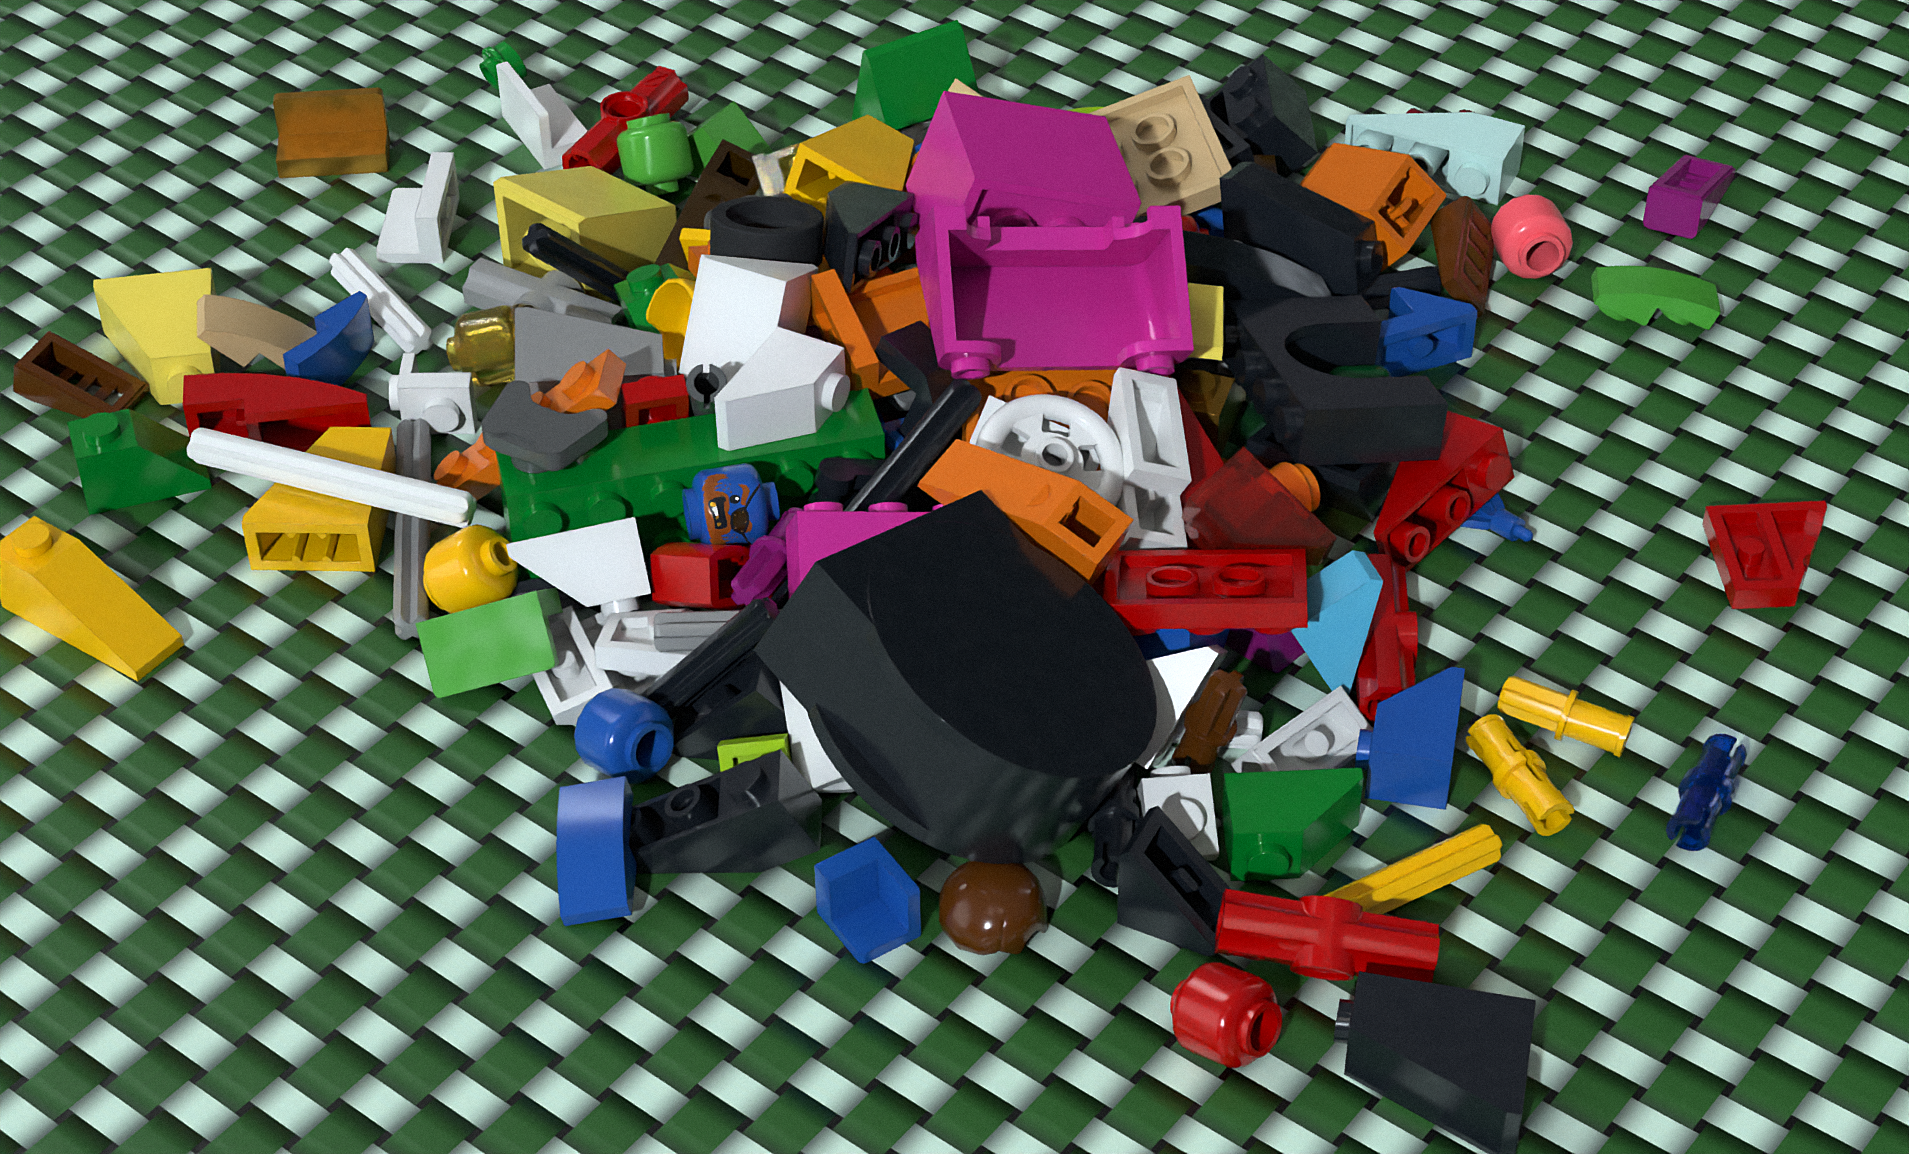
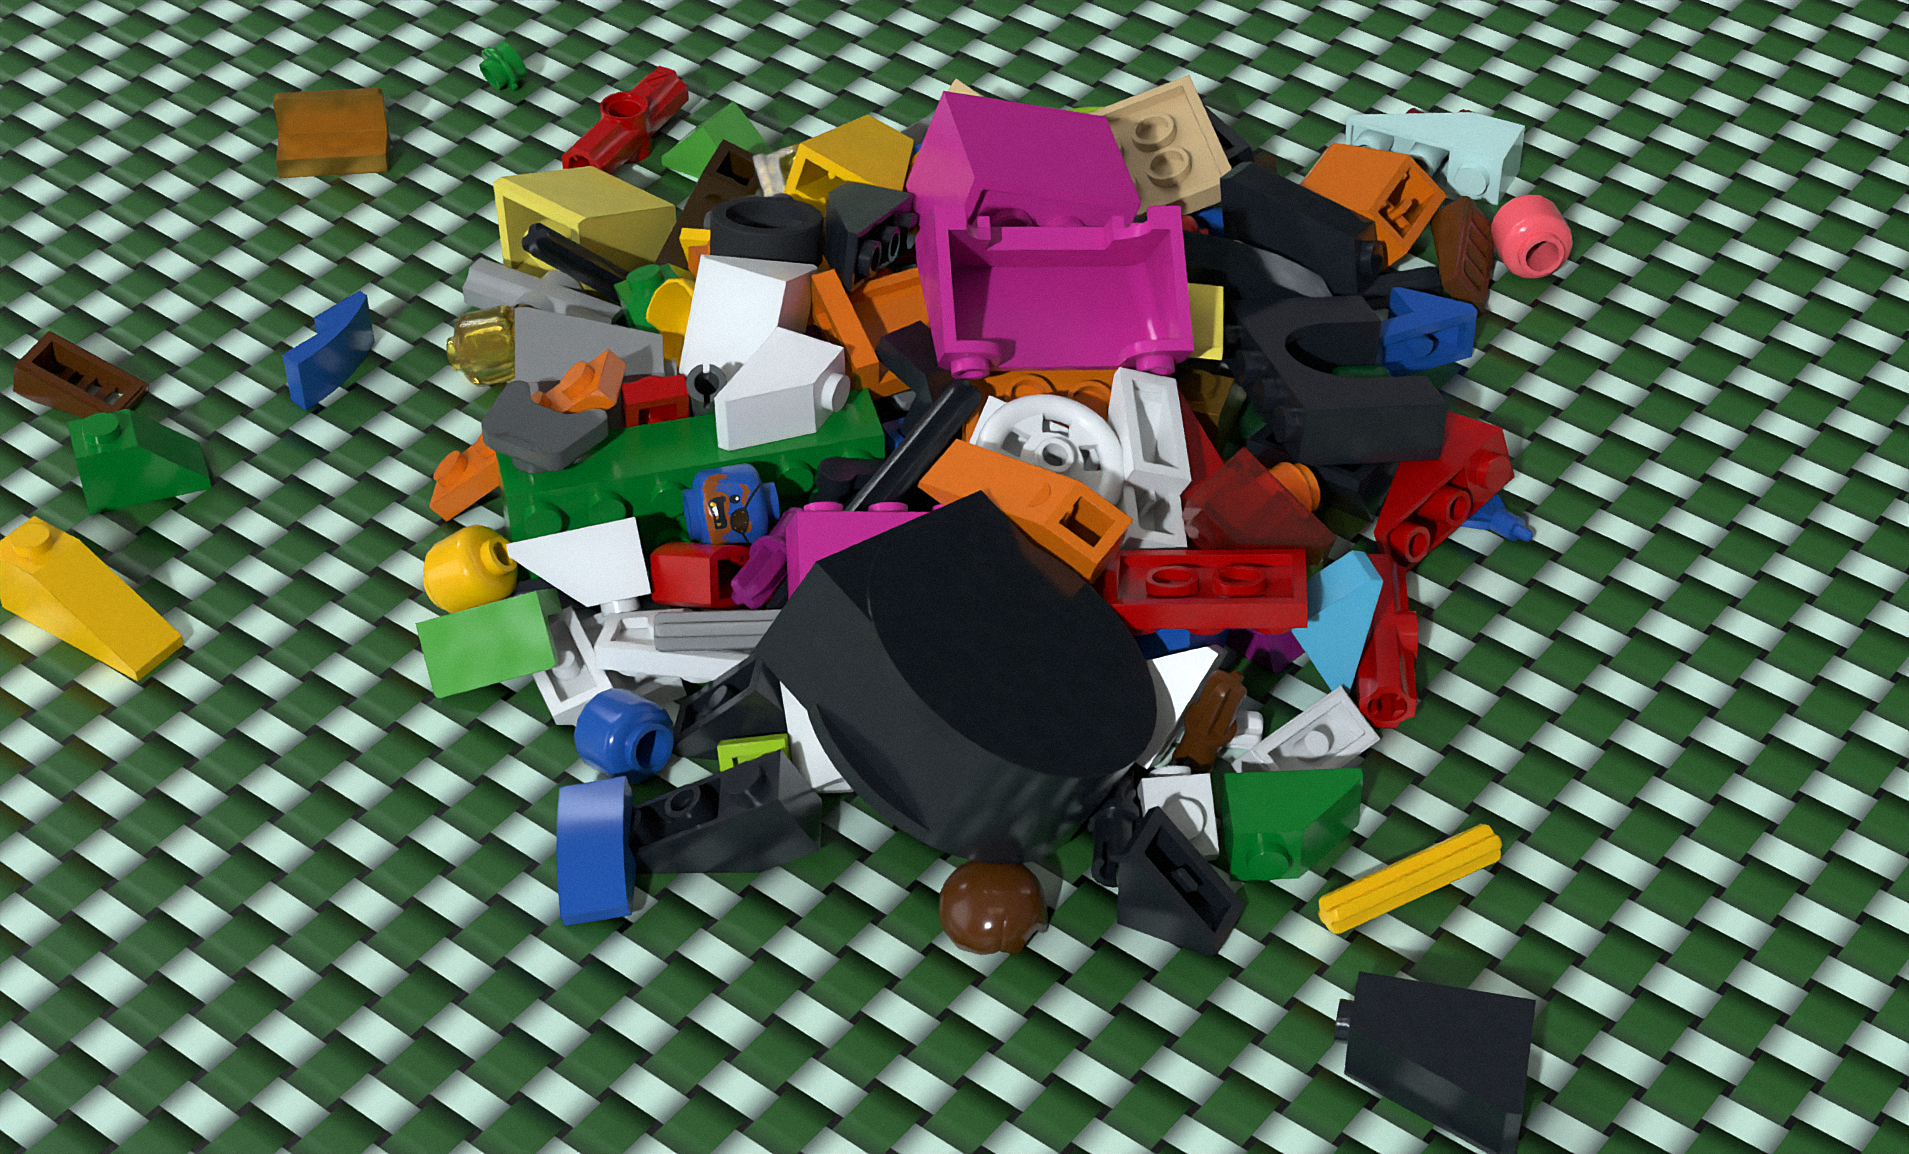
light yellow slope [93,268,220,405] -> none
red slope [183,373,372,452] -> none
white axle [187,427,477,528] -> none
tan slope [197,294,317,369] -> none
yellow slope [241,427,396,572] -> none
white axle [329,248,433,355] -> none
white panel [376,152,460,263] -> none
white bracket [389,353,478,434] -> none
light grey axle [393,418,431,640] -> none
white panel [496,61,587,170] -> none
bright green head [617,113,694,195] -> none
black axle [640,597,780,719] -> none
blue panel [814,836,921,964] -> none
green slope [851,20,979,130] -> none
red head [1170,962,1282,1068] -> none
black slope [1201,53,1318,178] -> none
red piece [1215,889,1440,983] -> none
blue slope [1355,667,1465,810] -> none
yellow pin [1465,714,1575,836] -> none
yellow axle [1497,676,1635,757] -> none
bright green slope [1591,266,1721,330] -> none
magenta slope [1643,155,1736,239] -> none
clear blue pin [1666,734,1747,851] -> none
red wing [1702,500,1827,609] -> none

